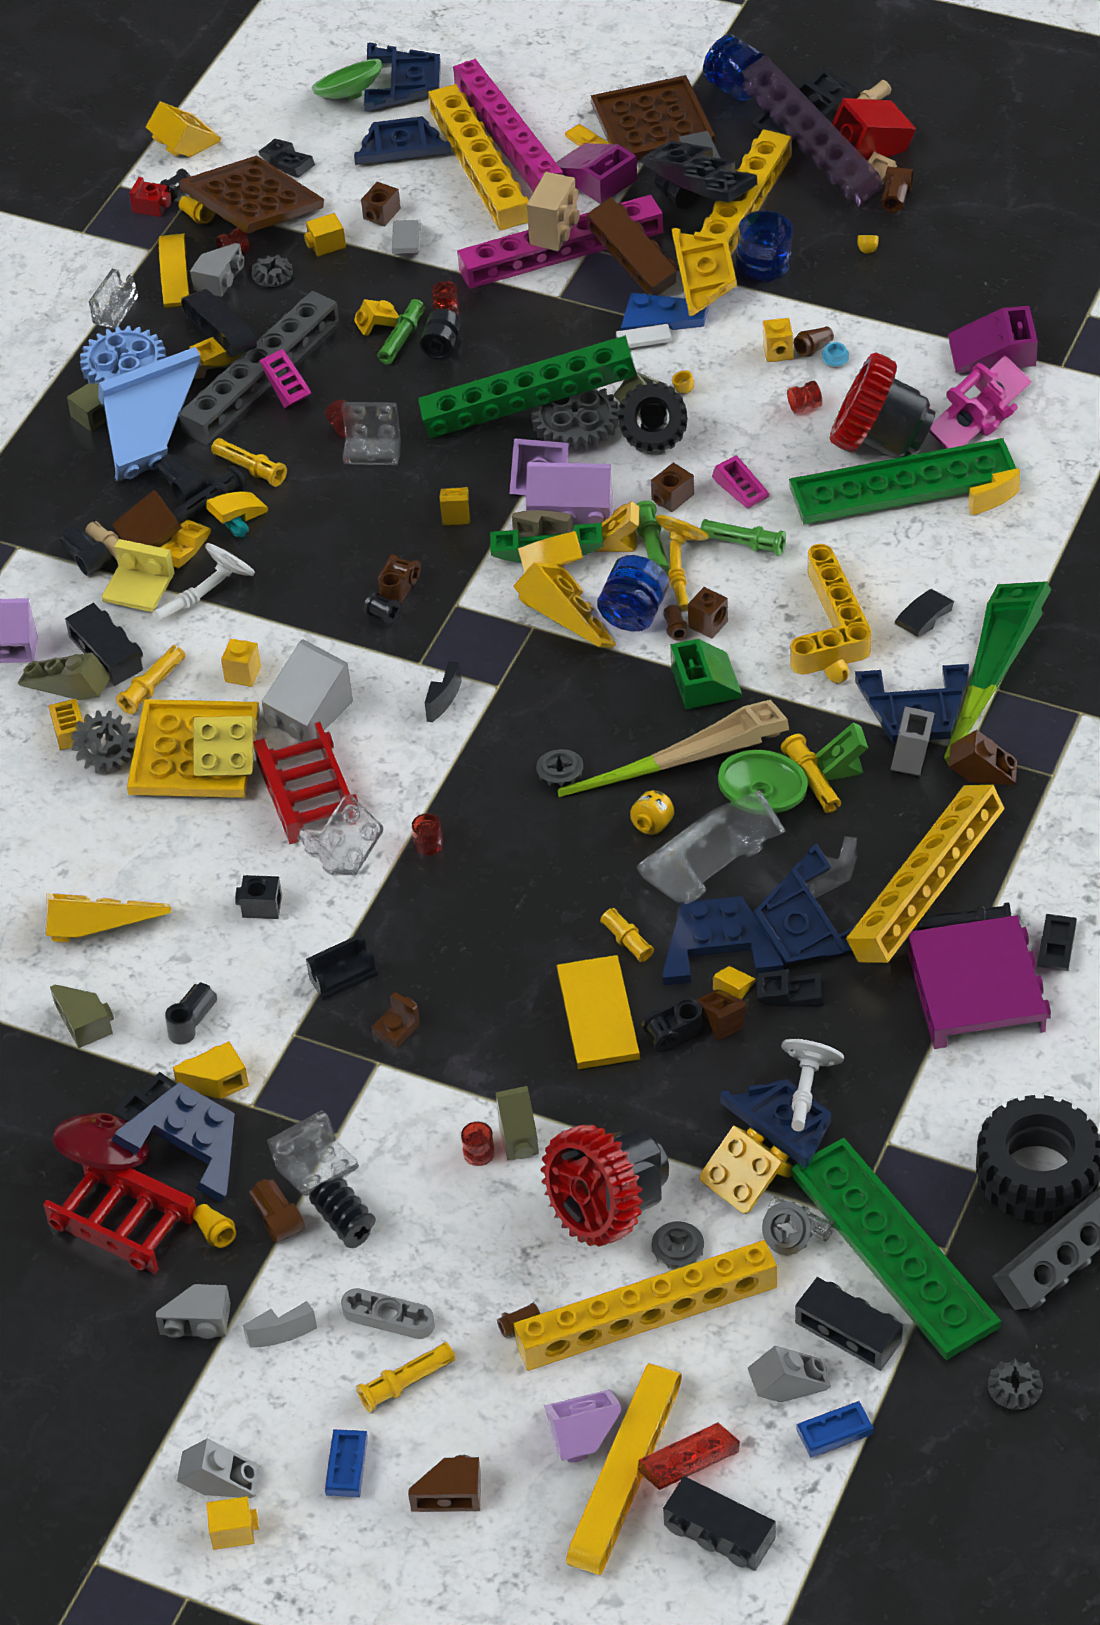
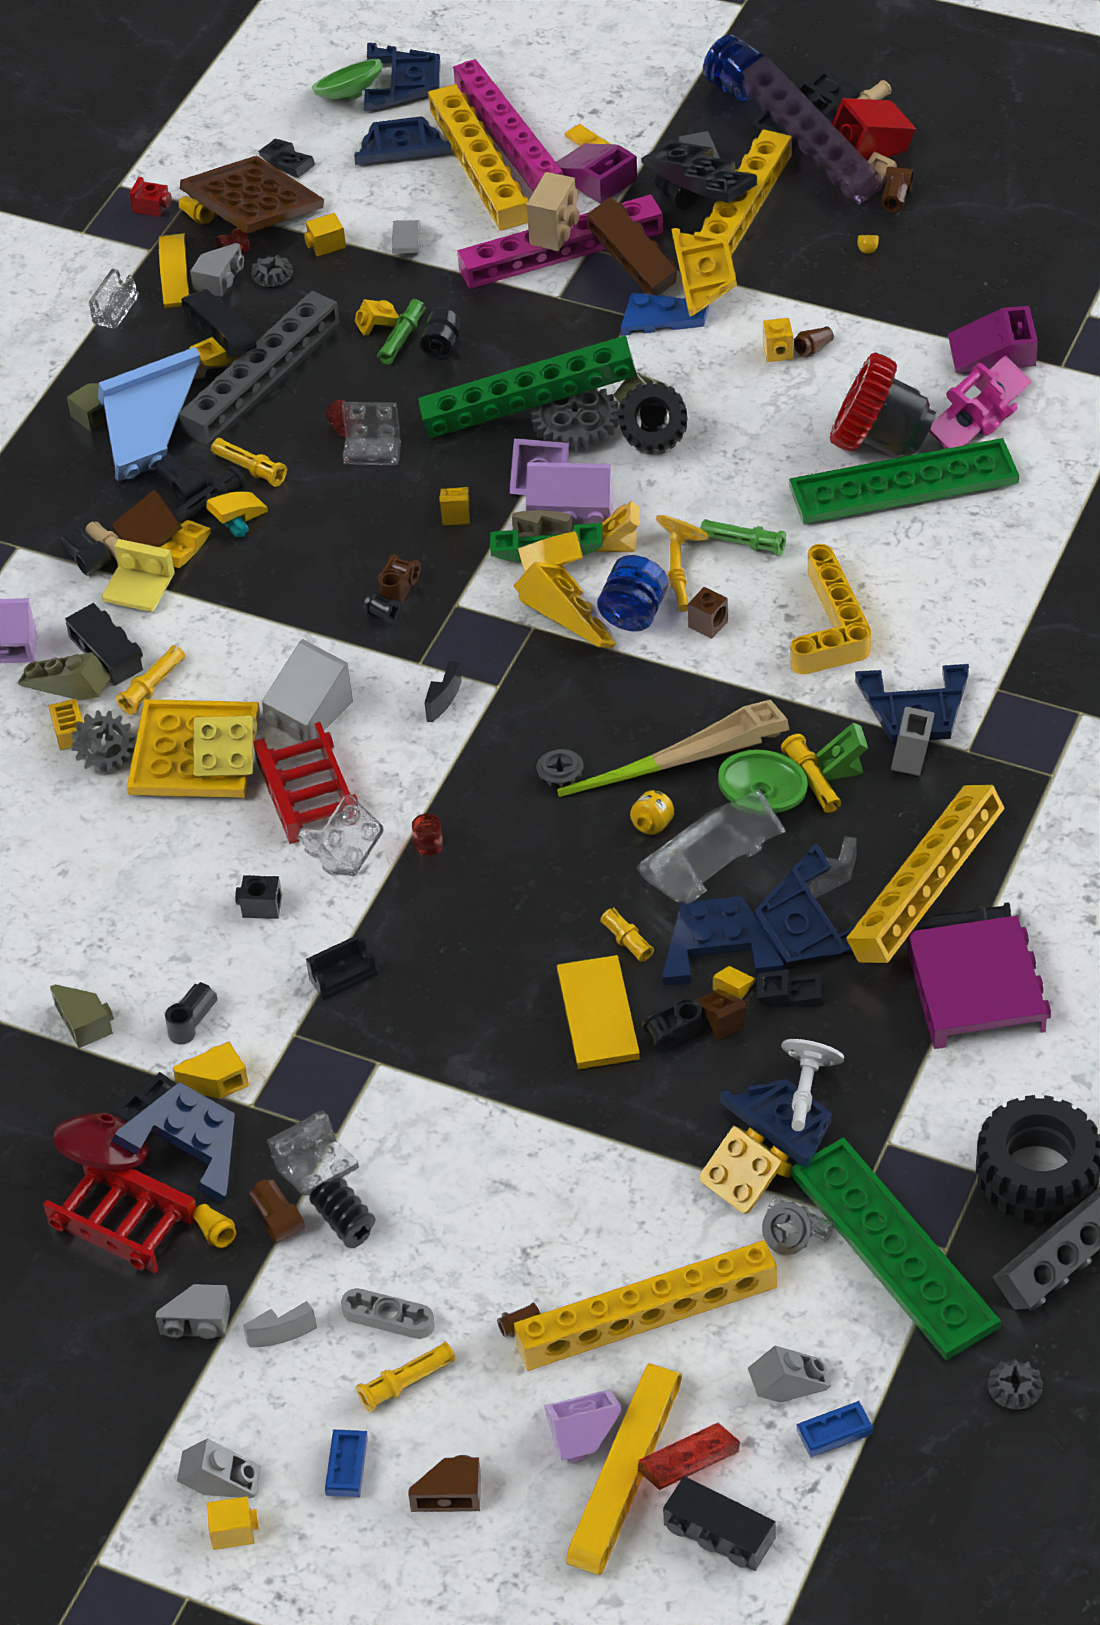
yellow wedge [45,893,171,942] -> none
light blue gear [80,326,167,384] -> none
yellow slope [146,101,221,157] -> none
white dish [153,543,255,621] -> none
black bush [160,168,190,201] -> none
yellow brick [221,638,261,687] -> none
dark pink slope [259,349,311,409] -> none
reddish brown brick [361,182,401,227] -> none
reddish brown bracket [372,992,420,1049] -> none
clear red wheel [431,281,459,314] -> none
clear red wheel [461,1121,495,1166] -> none
olive slope [496,1086,539,1160] -> none
red piece [540,1124,669,1247] -> none
reddish brown plate [591,75,715,160] -> none
white piece [616,324,672,348] -> none
bright green pin [637,501,670,577] -> none
reddish brown brick [651,462,694,512] -> none
dark grey gear [651,1221,704,1268] -> none
reddish brown pin [663,605,689,641] -> none
green slope [670,639,742,709] -> none
yellow hinge [672,370,694,394] -> none
dark pink slope [712,455,770,509] -> none
clear blue wheel [736,210,794,281] -> none
clear red wheel [787,381,822,414] -> none
black brick [795,1277,903,1371] -> none
medium azure plate [822,342,849,367] -> none
yellow hinge [824,659,850,684] -> none
black slope [894,588,954,637] -> none
green plate [944,581,1051,765] -> none
reddish brown slope [949,730,1017,785] -> none
yellow slope [968,468,1020,515] -> none
black slope [1037,914,1077,971] -> none

